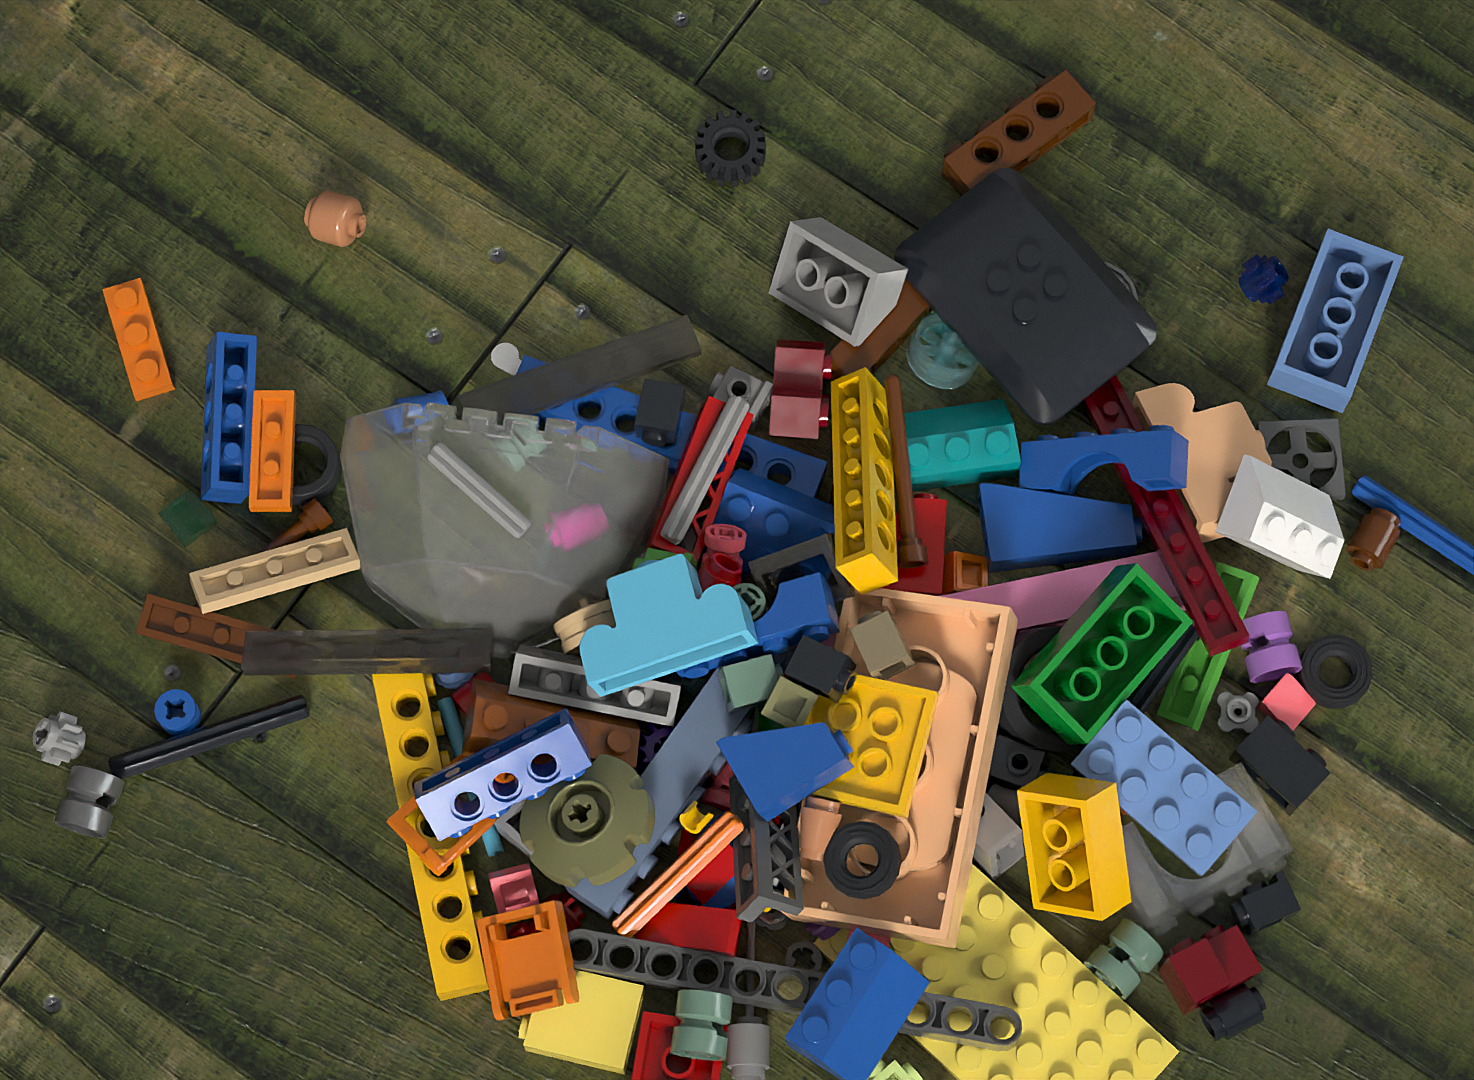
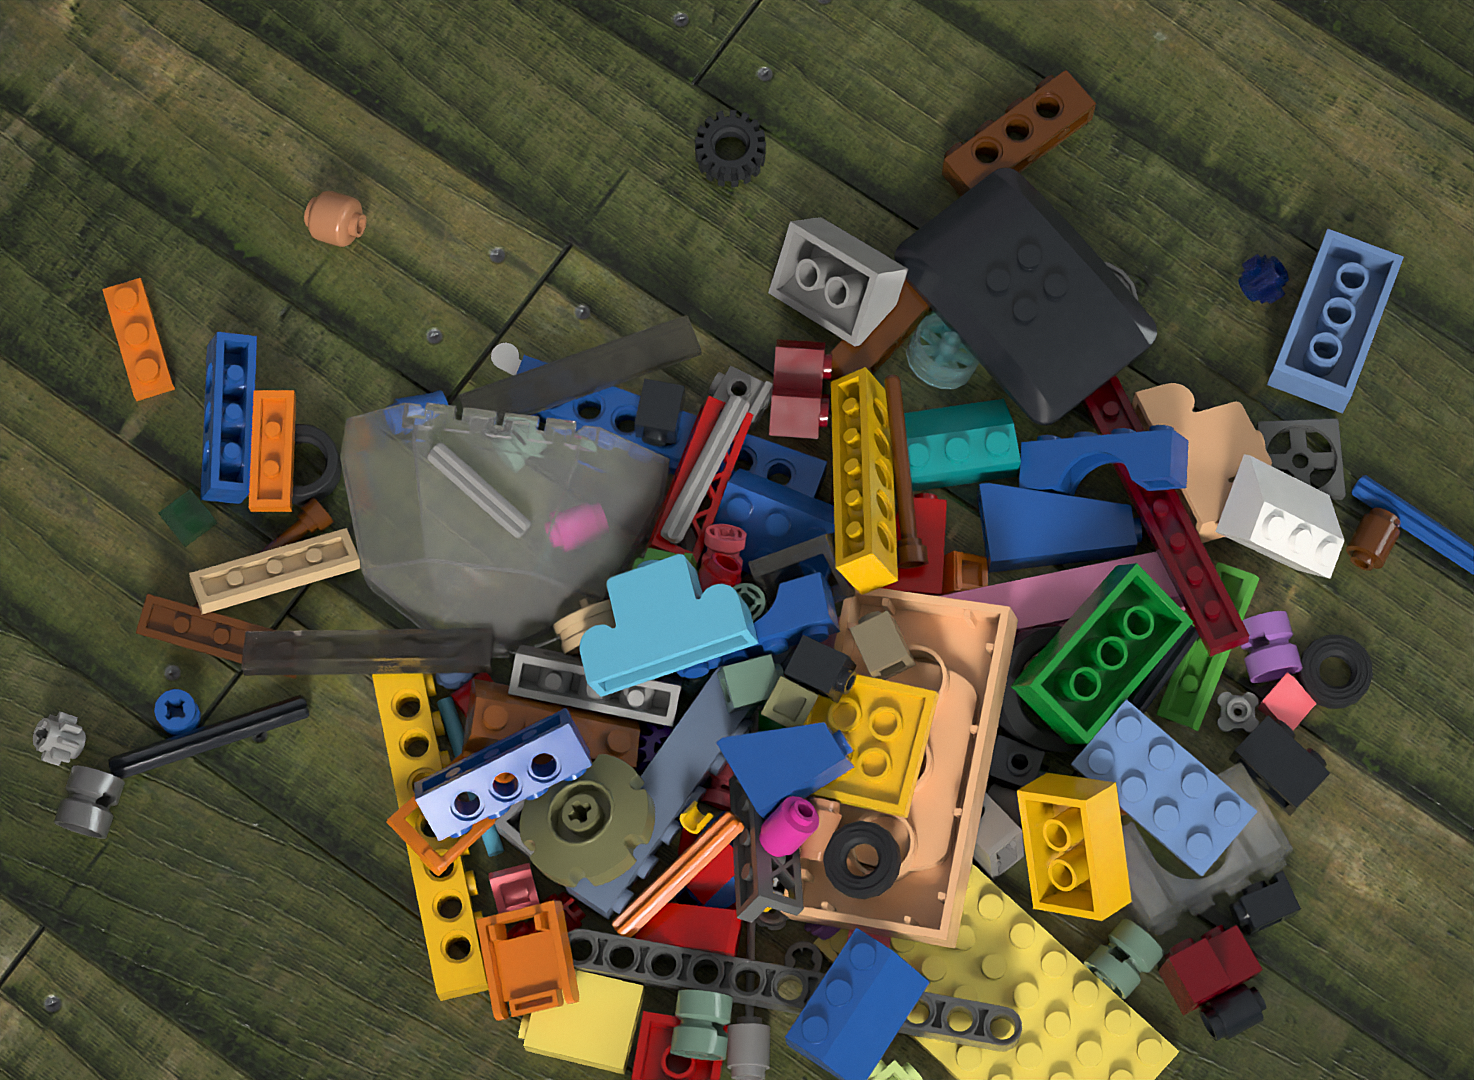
none -> dark pink brick [759,796,819,857]

